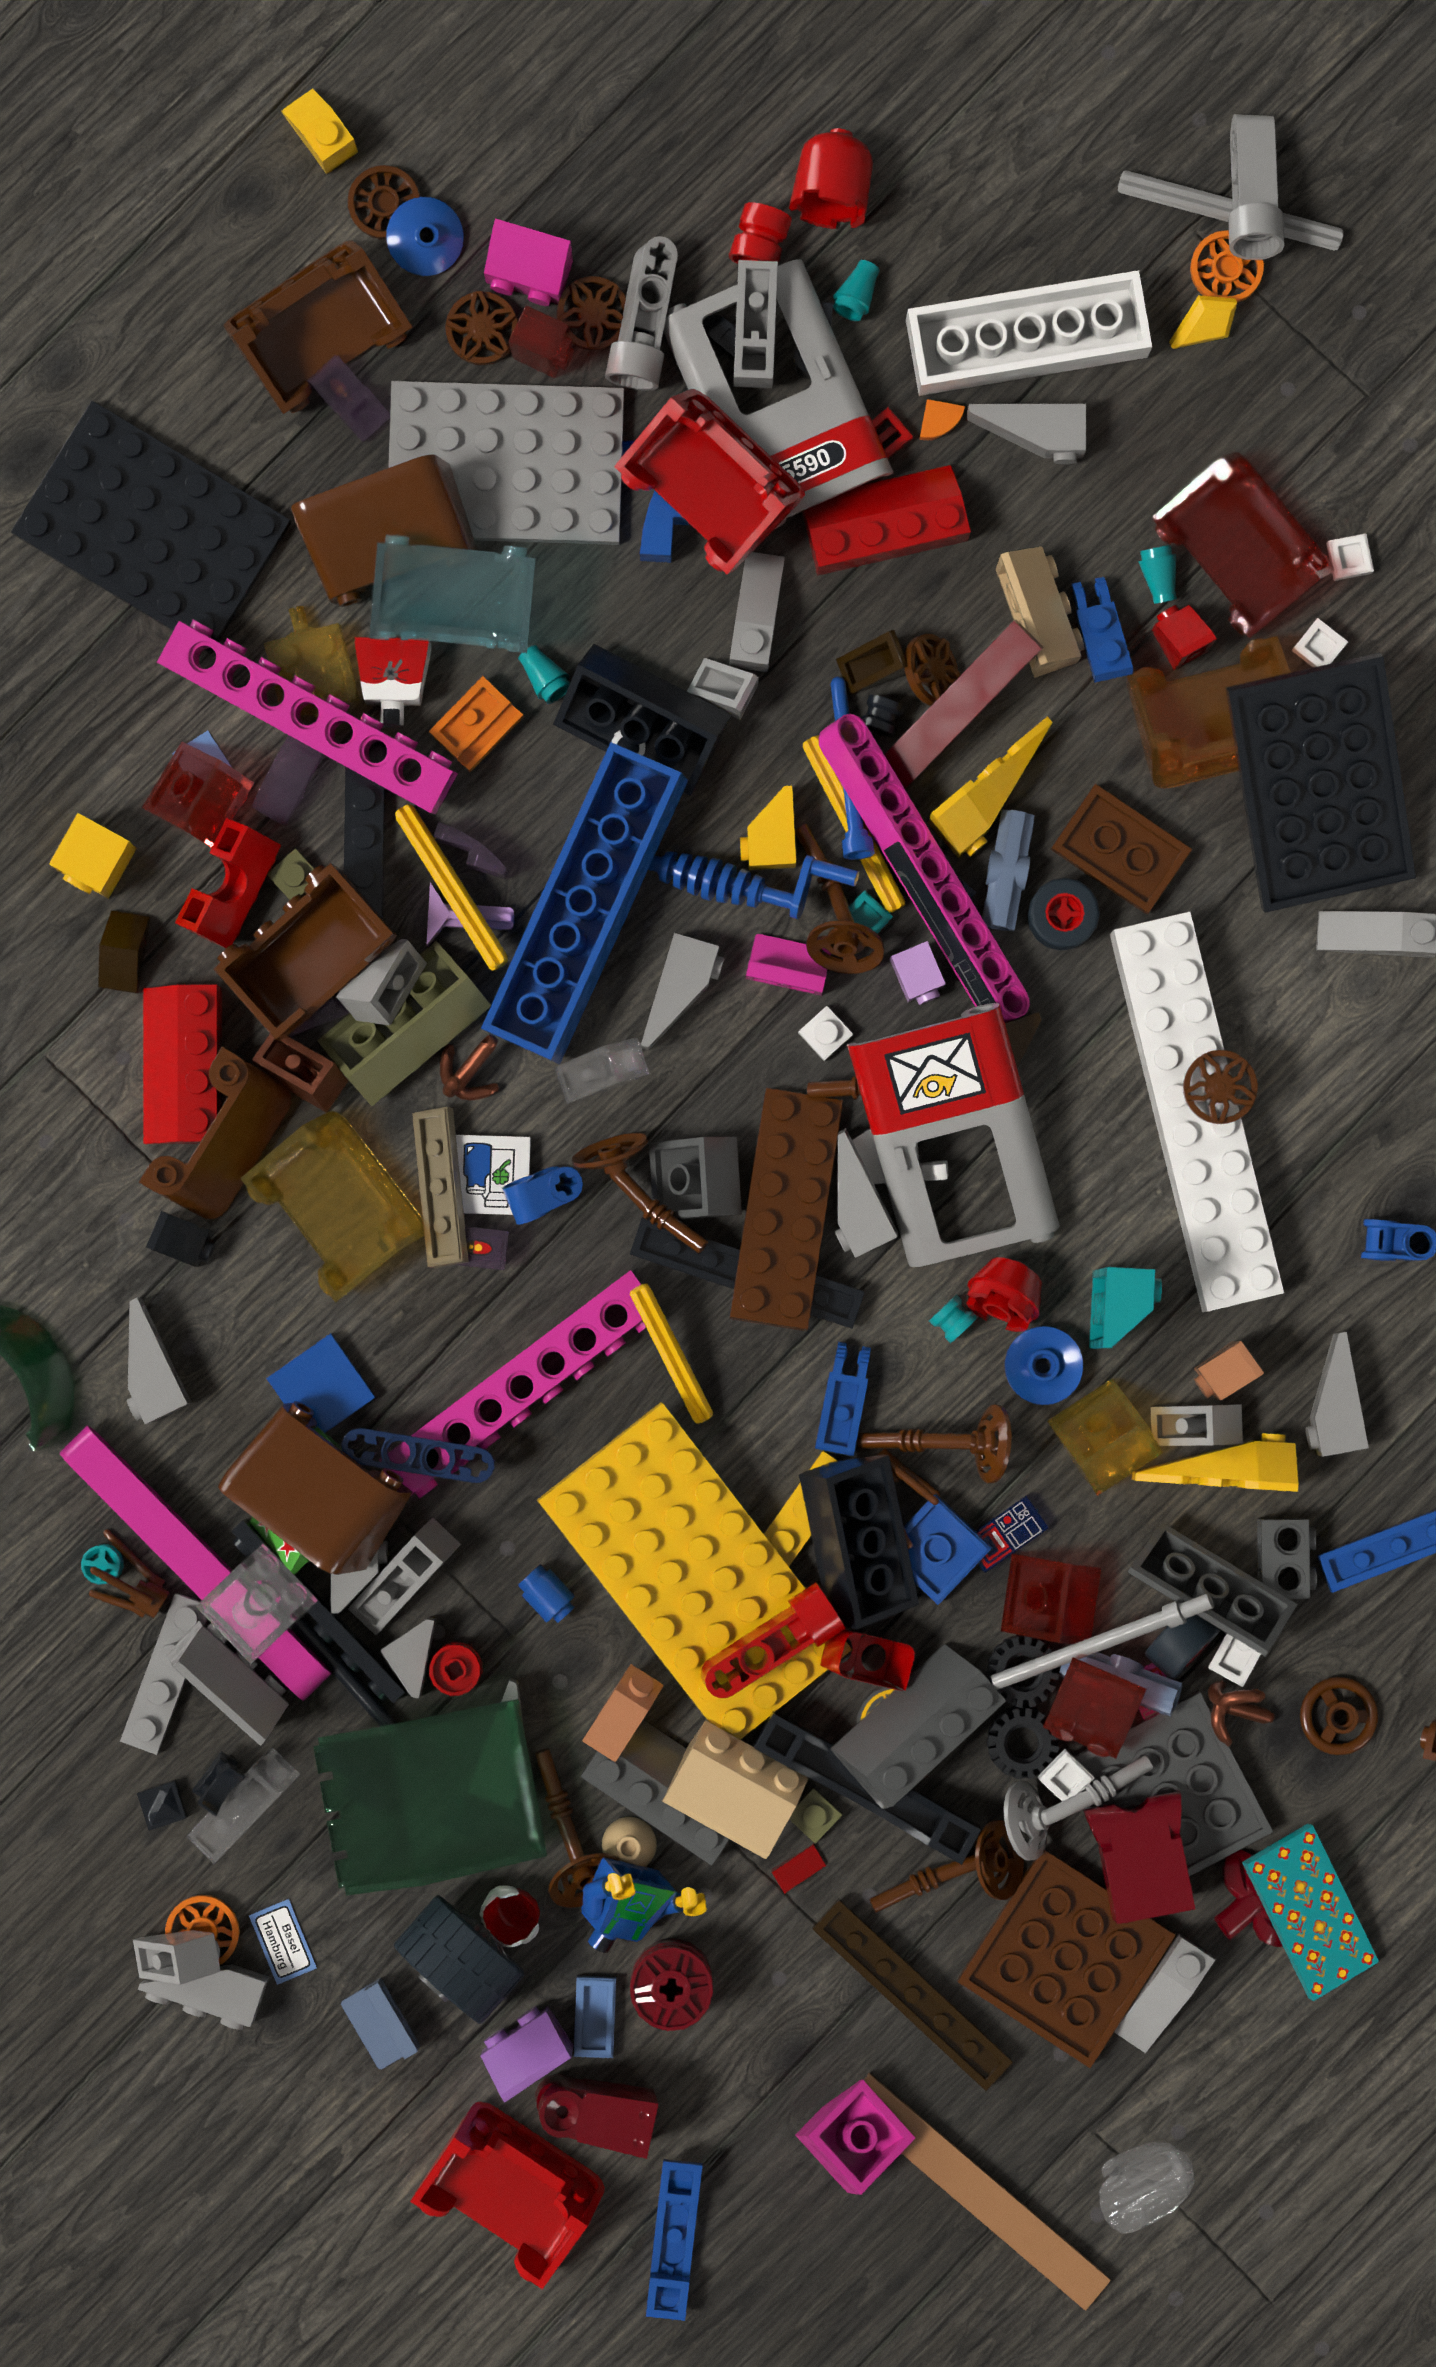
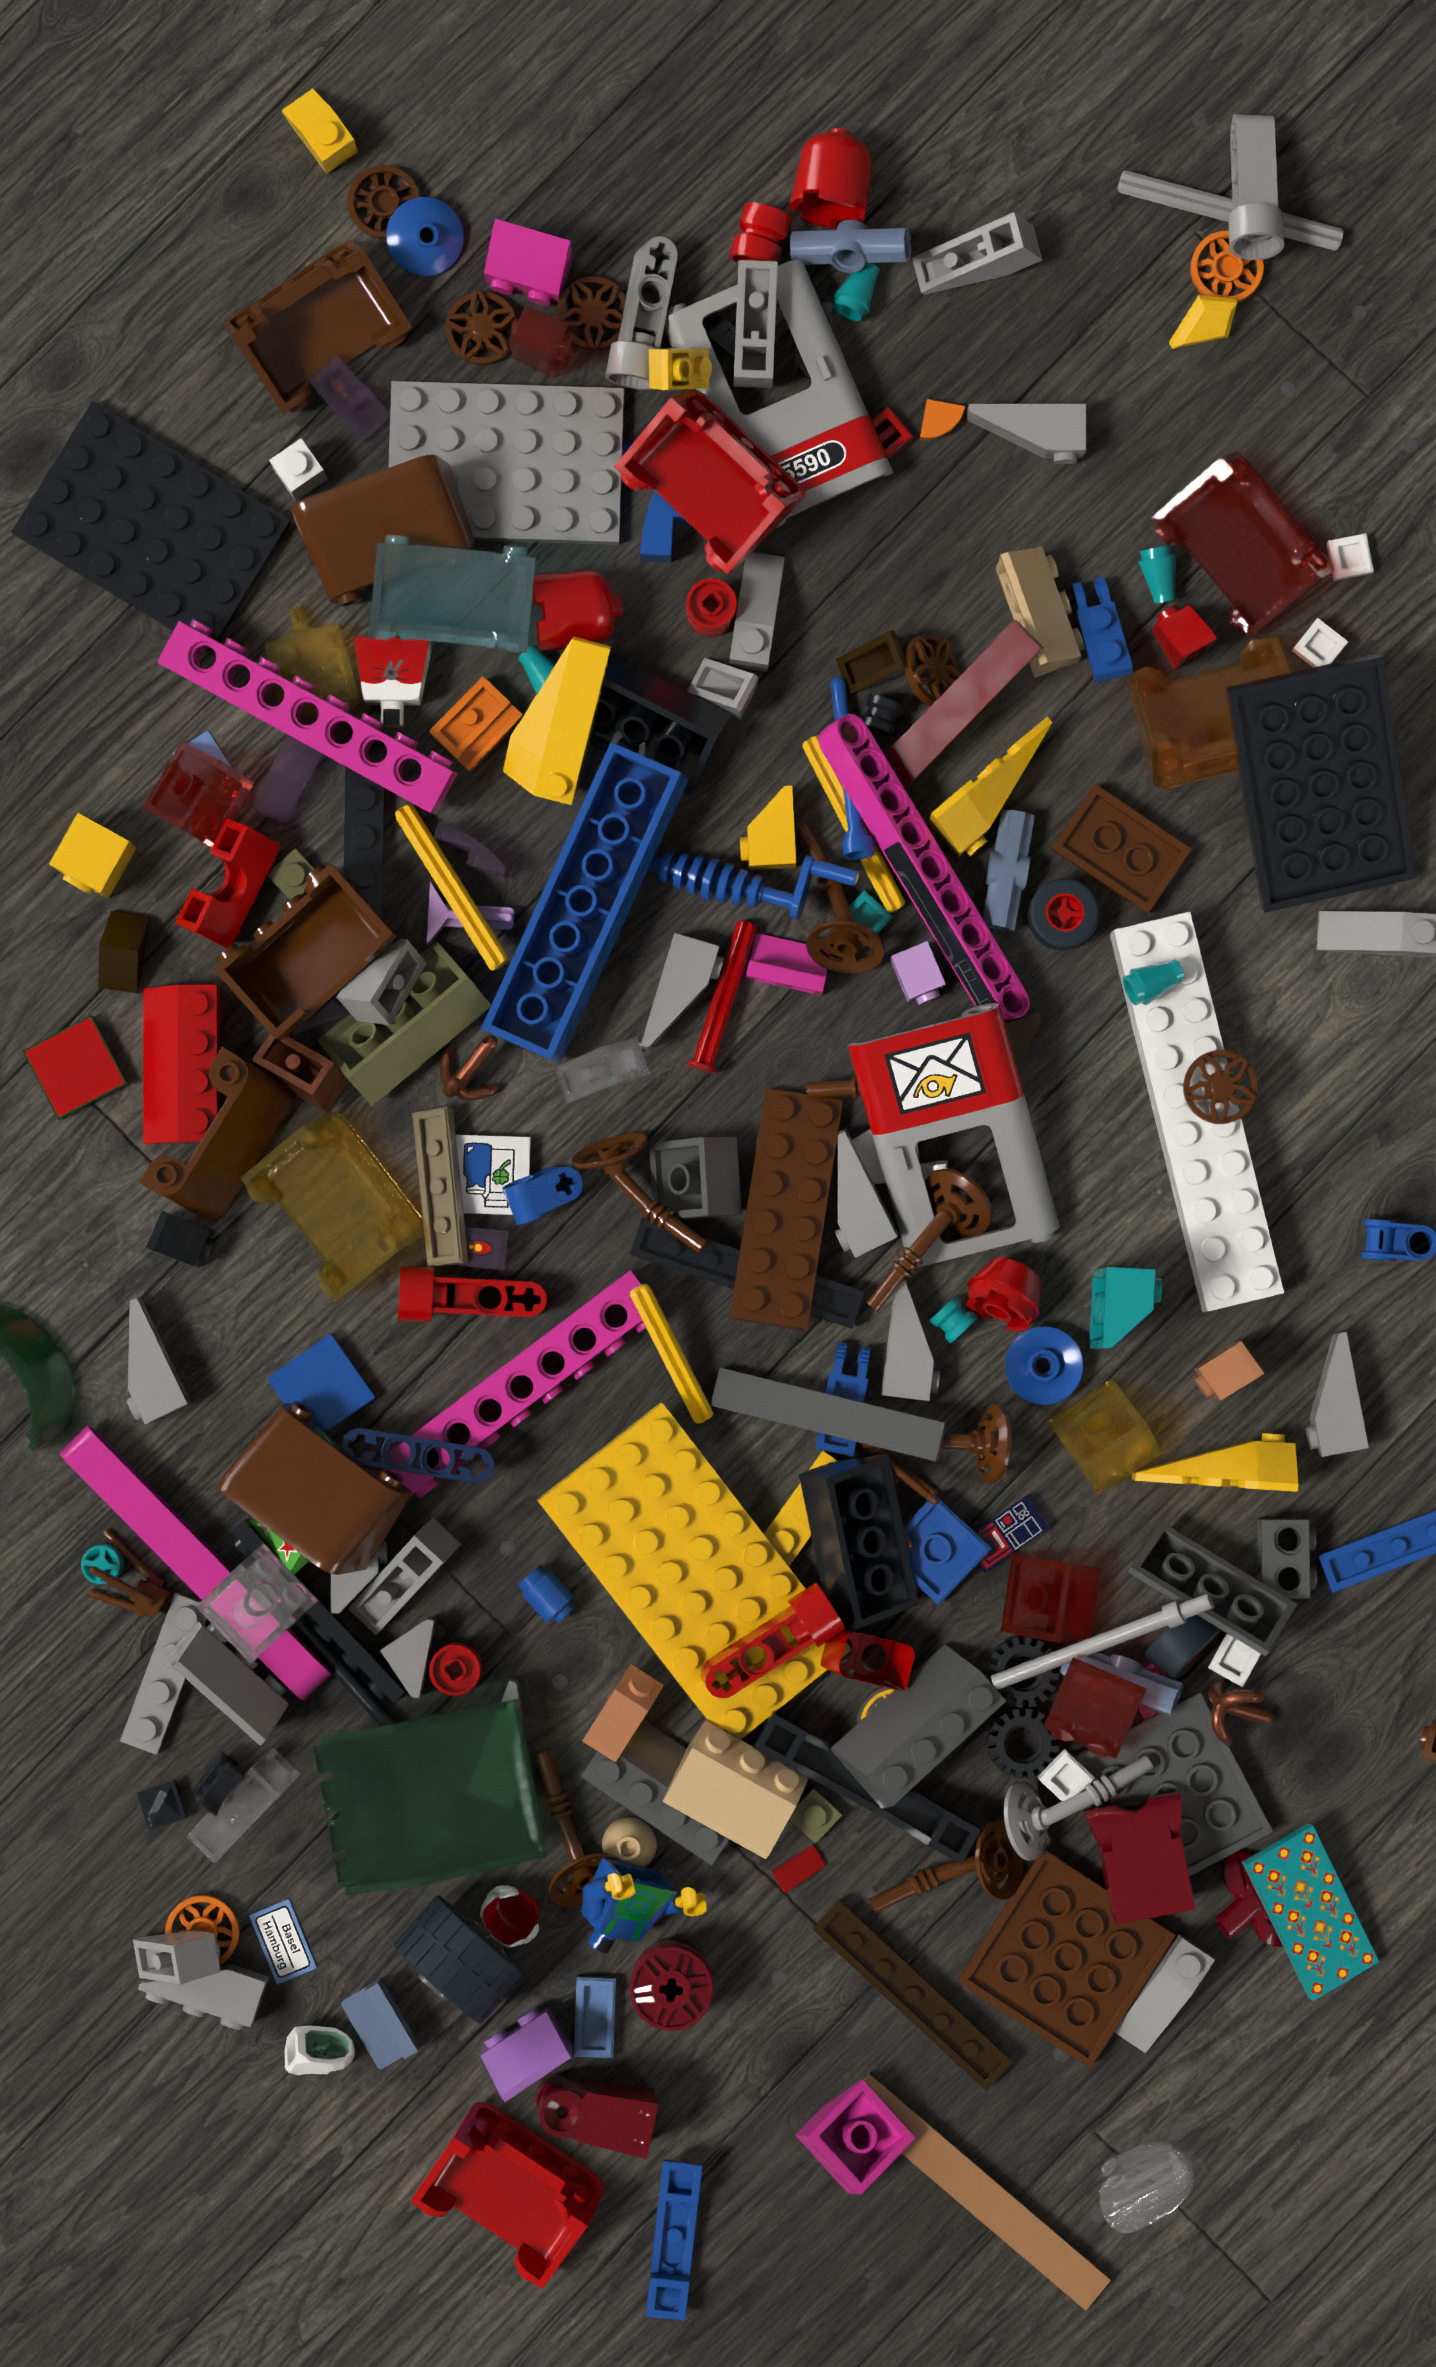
white plate [798,1006,853,1061] -> none
red slope [802,465,971,576] -> none
white brick [906,270,1152,396] -> none
light grey slope [1151,1404,1243,1446] -> none
reddish brown piece [1300,1677,1378,1755] -> none
none -> red tile [22,1015,129,1120]
none -> white brick [269,438,327,501]
none -> white rock [284,2025,355,2075]
none -> red beam [398,1266,547,1322]
none -> yellow wedge [503,637,611,806]
none -> red cylinder [531,570,623,651]
none -> yellow slope [649,348,712,390]
none -> red wheel [686,578,737,638]
none -> red axle [686,920,757,1074]
none -> dark grey tile [710,1368,947,1462]
none -> sand blue piece [790,220,911,273]
none -> reddish brown dish [867,1169,993,1312]
none -> light grey slope [881,1279,940,1401]
none -> light grey slope [912,212,1042,295]
none -> teal cone [1123,959,1185,1006]

